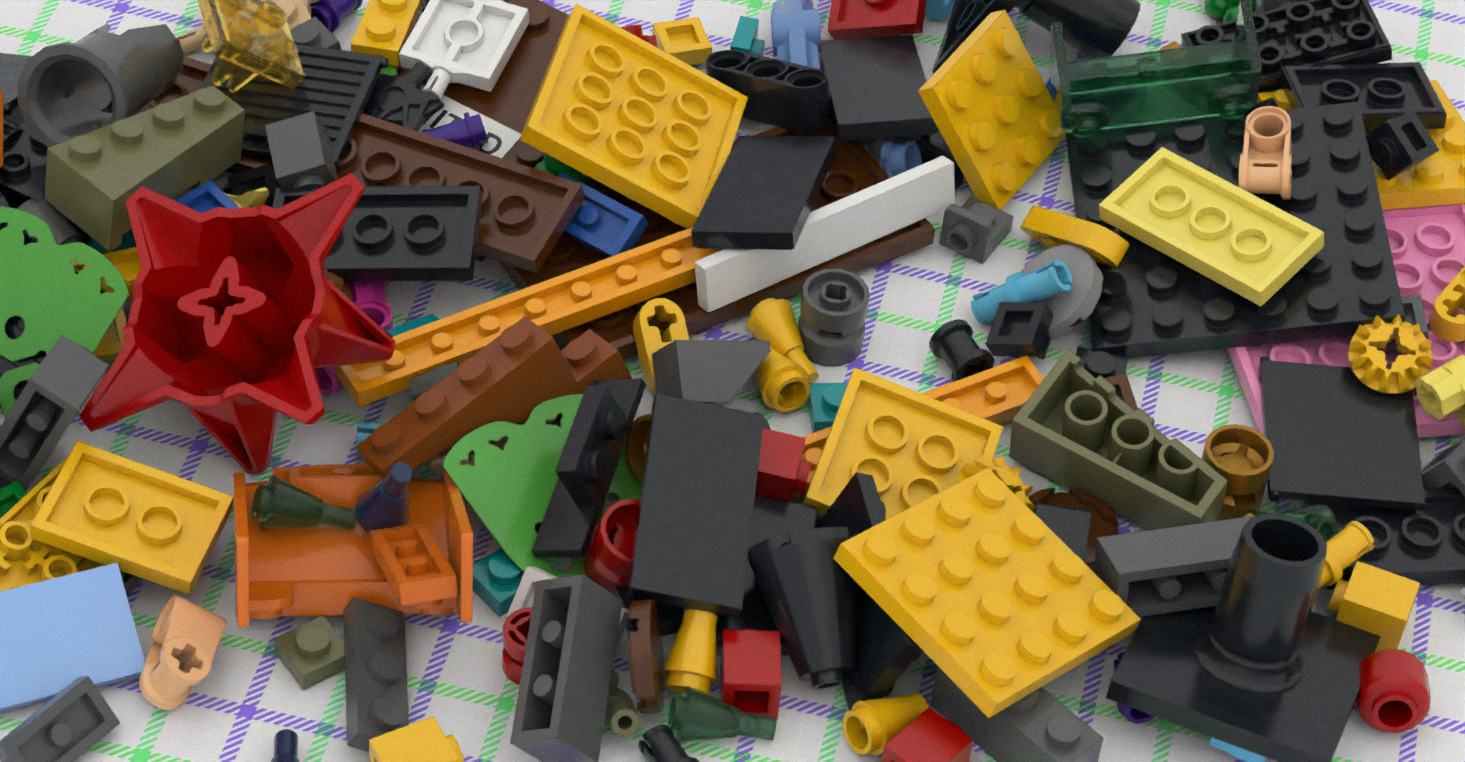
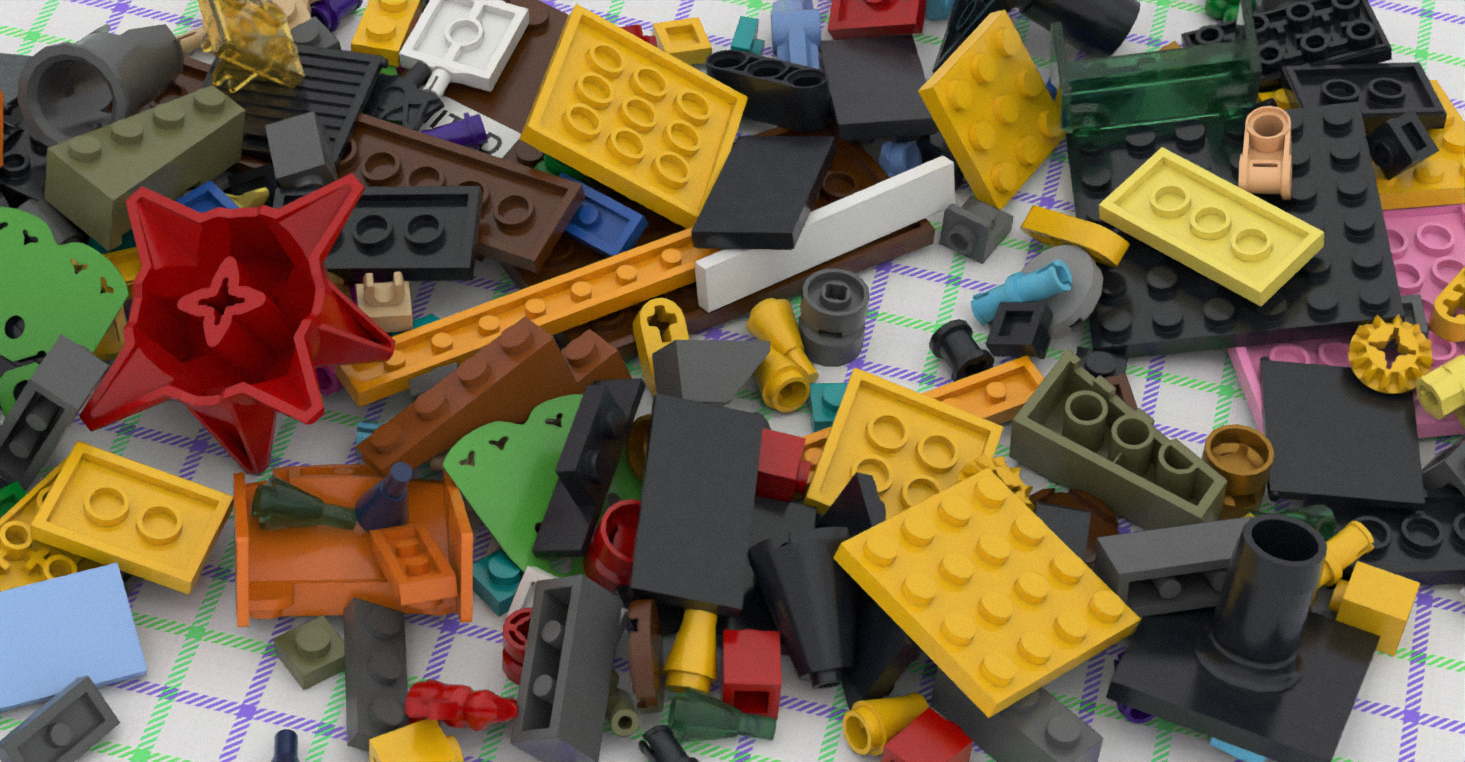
light nougat piece [139,594,227,710] -> none
red head [1356,649,1431,733] -> none
none -> tan tile [356,271,413,333]
none -> red animal [405,679,518,732]

